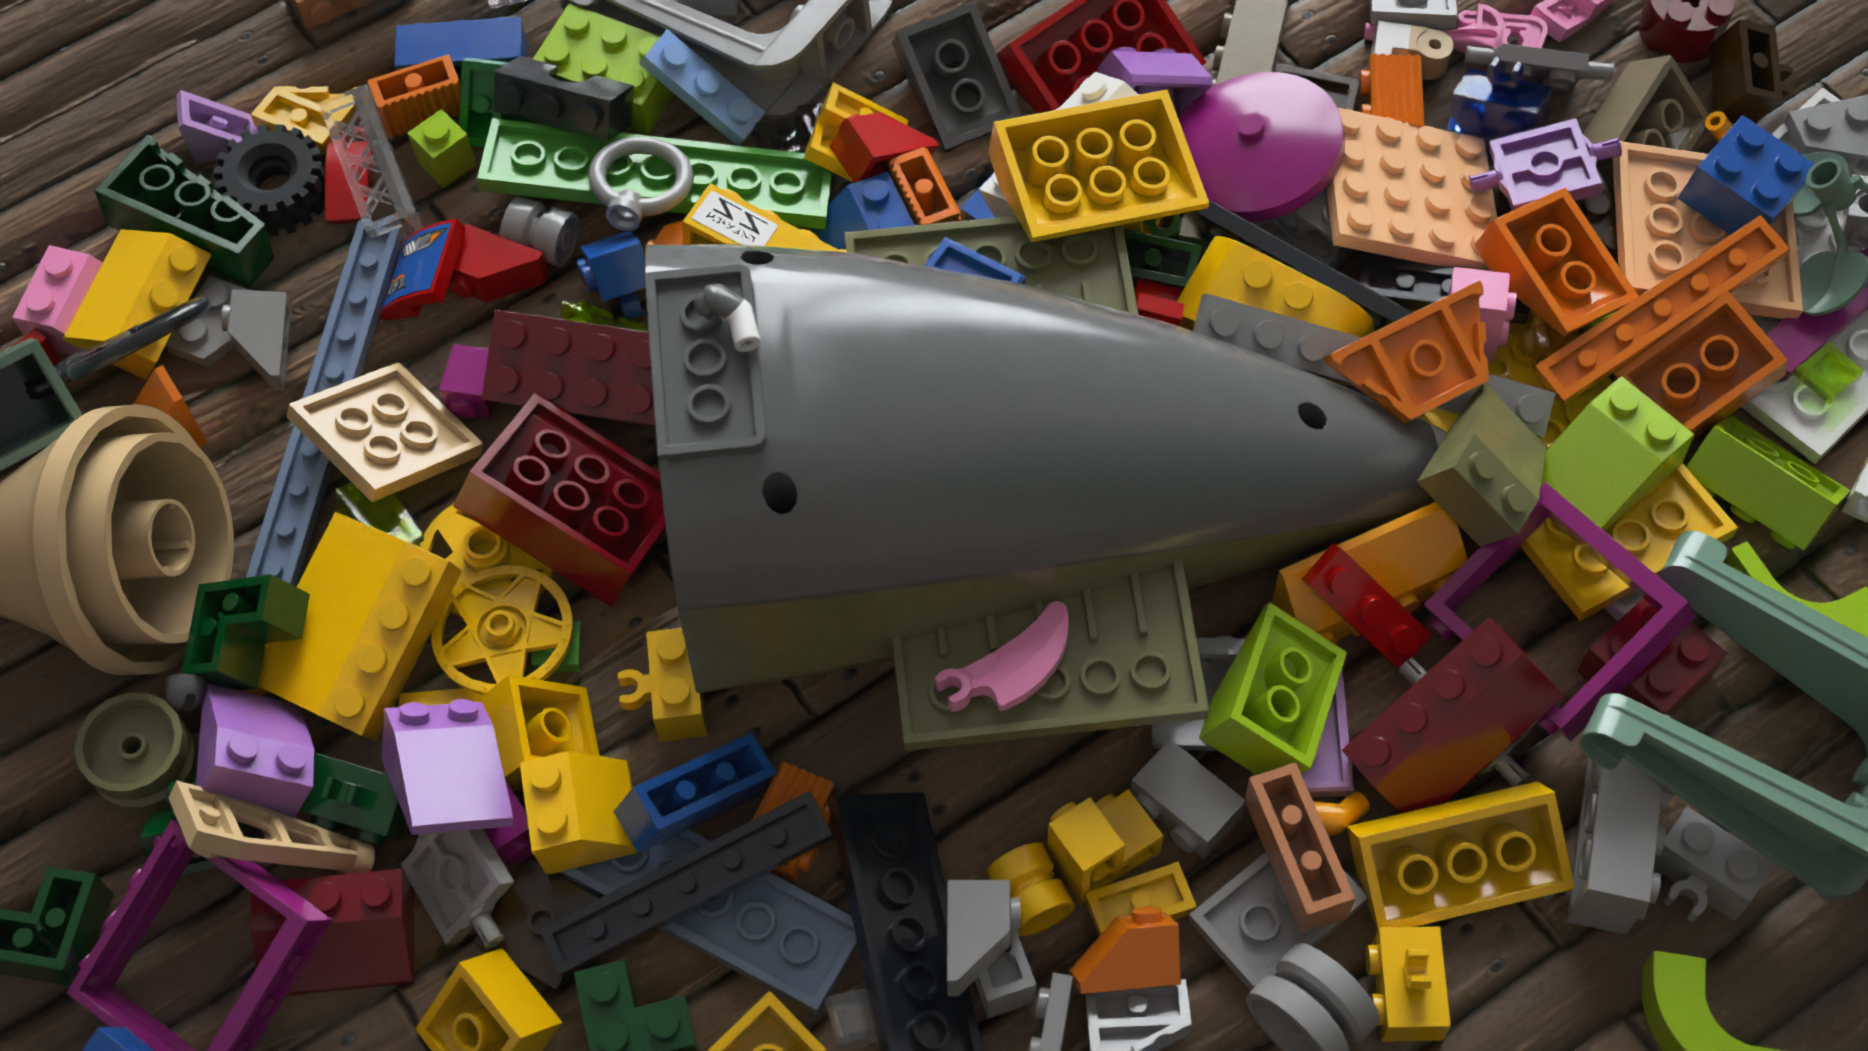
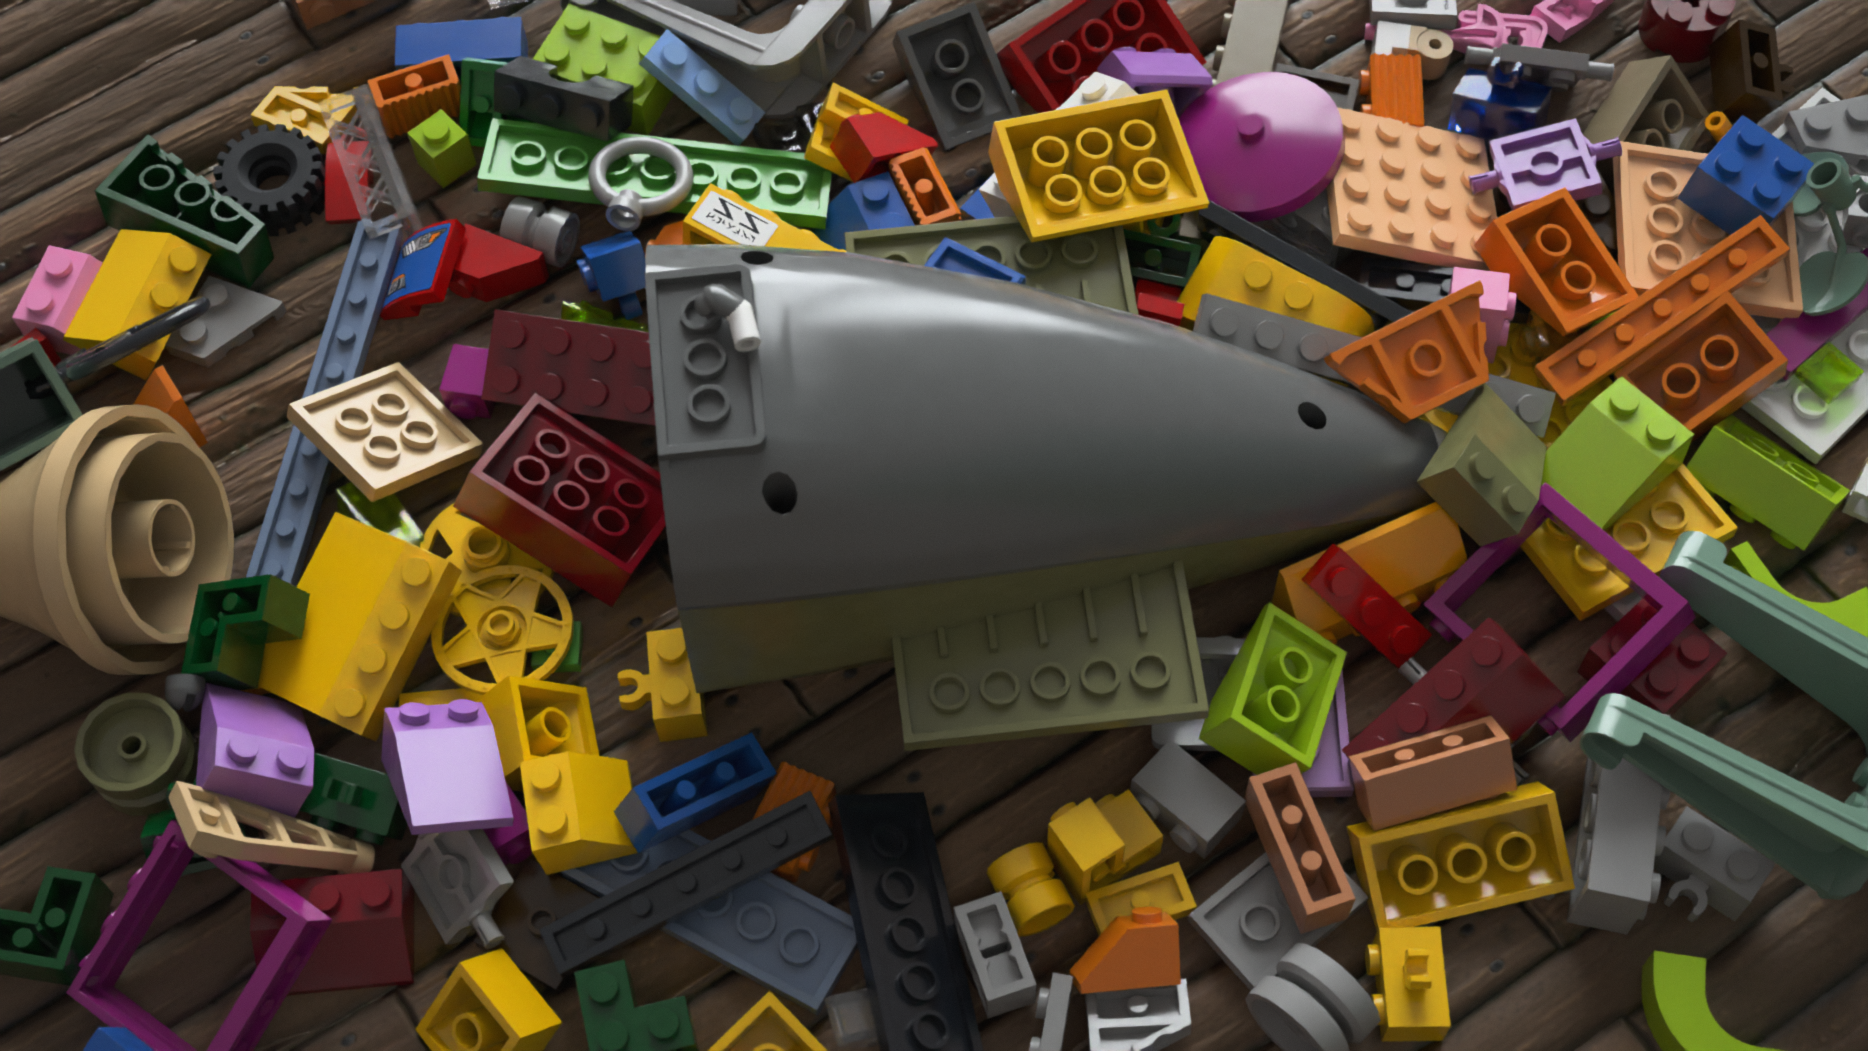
lavender slope [176,90,258,164] -> none
light grey slope [221,289,291,391] -> none
bright pink piece [935,601,1069,712] -> none
light grey slope [947,880,1020,996] -> none
light orange arm [1314,792,1370,836] -> none
none -> nougat brick [1349,715,1517,831]

